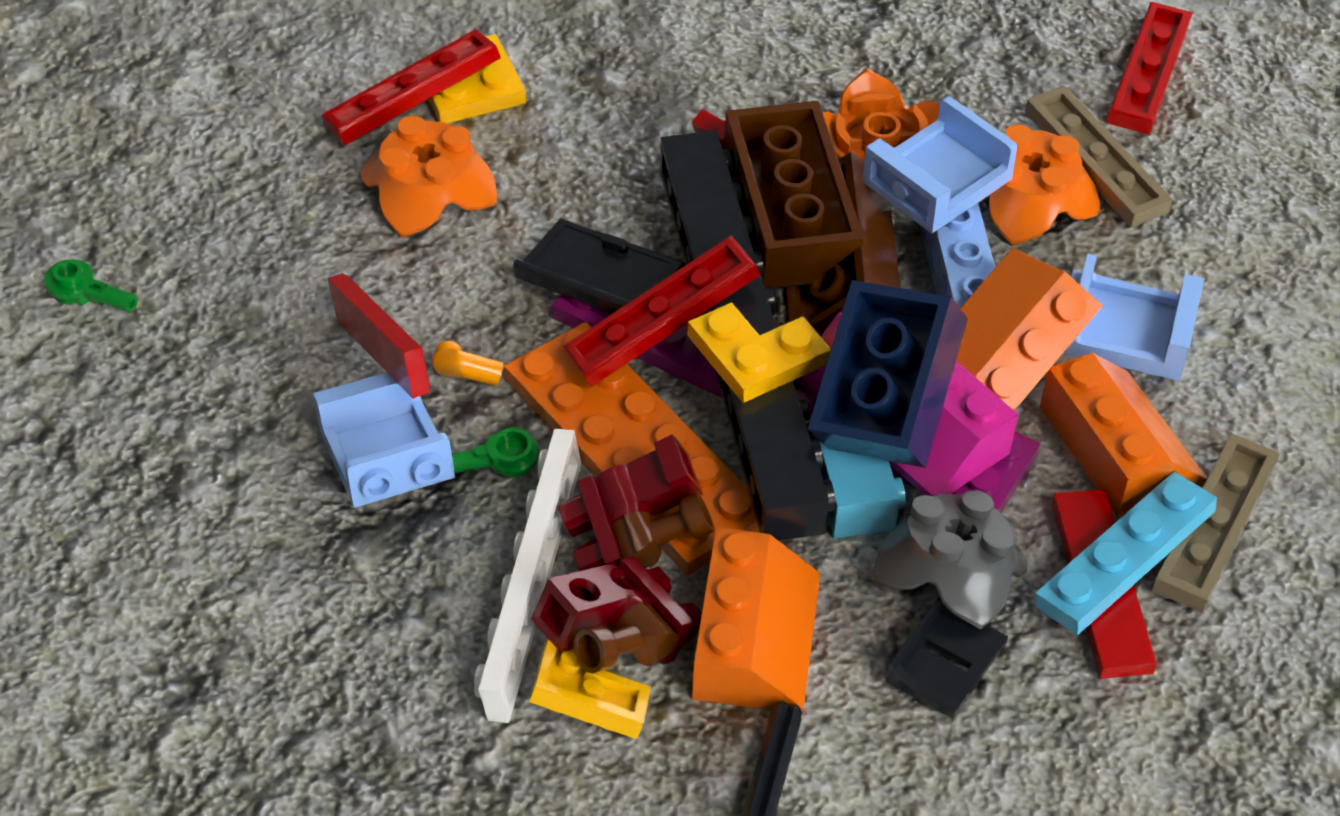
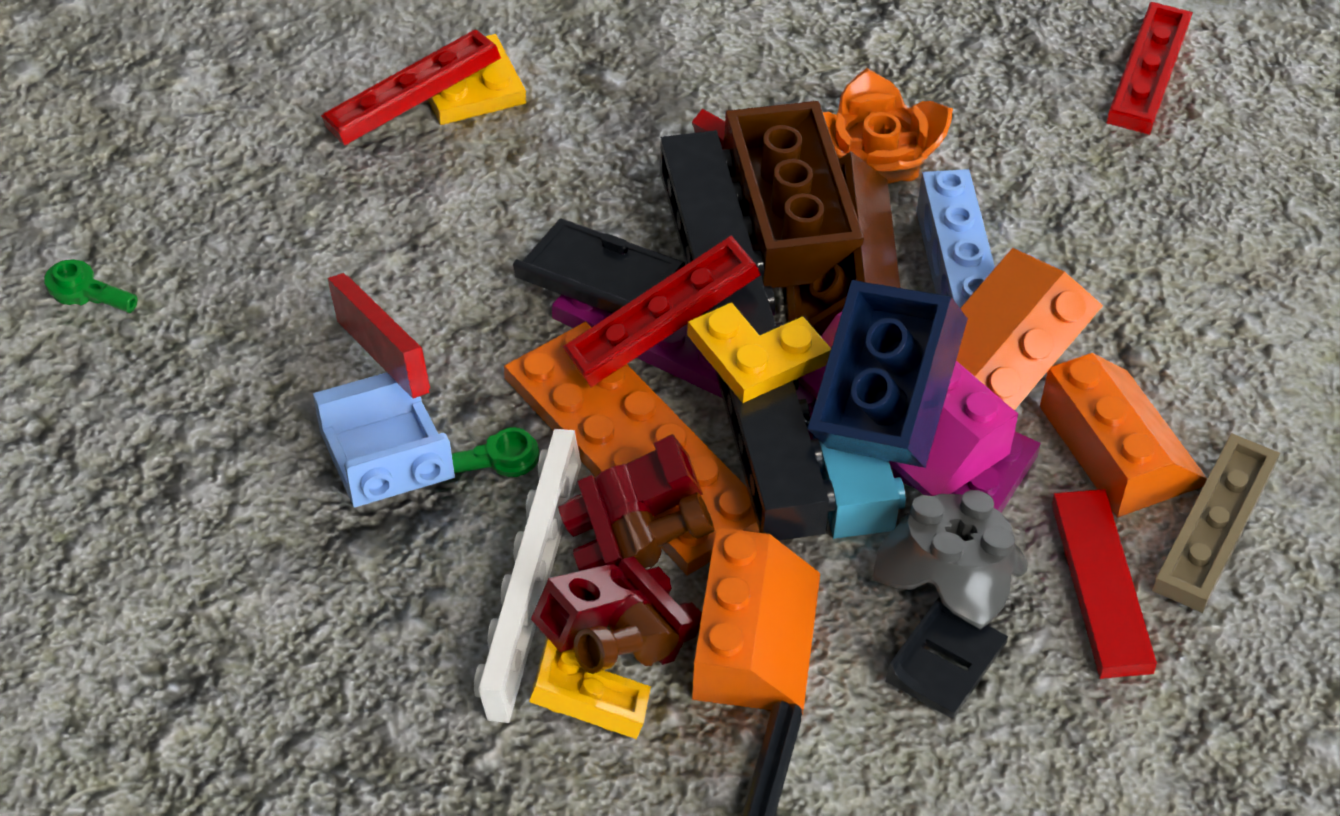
orange brick [360,116,497,238] -> none
light orange arm [431,341,503,386] -> none
light blue panel [862,96,1017,234] -> none
orange brick [988,124,1100,246] -> none
dark tan plate [1025,85,1173,228] -> none
medium azure plate [1035,471,1217,635] -> none
light blue panel [1063,254,1205,381] -> none

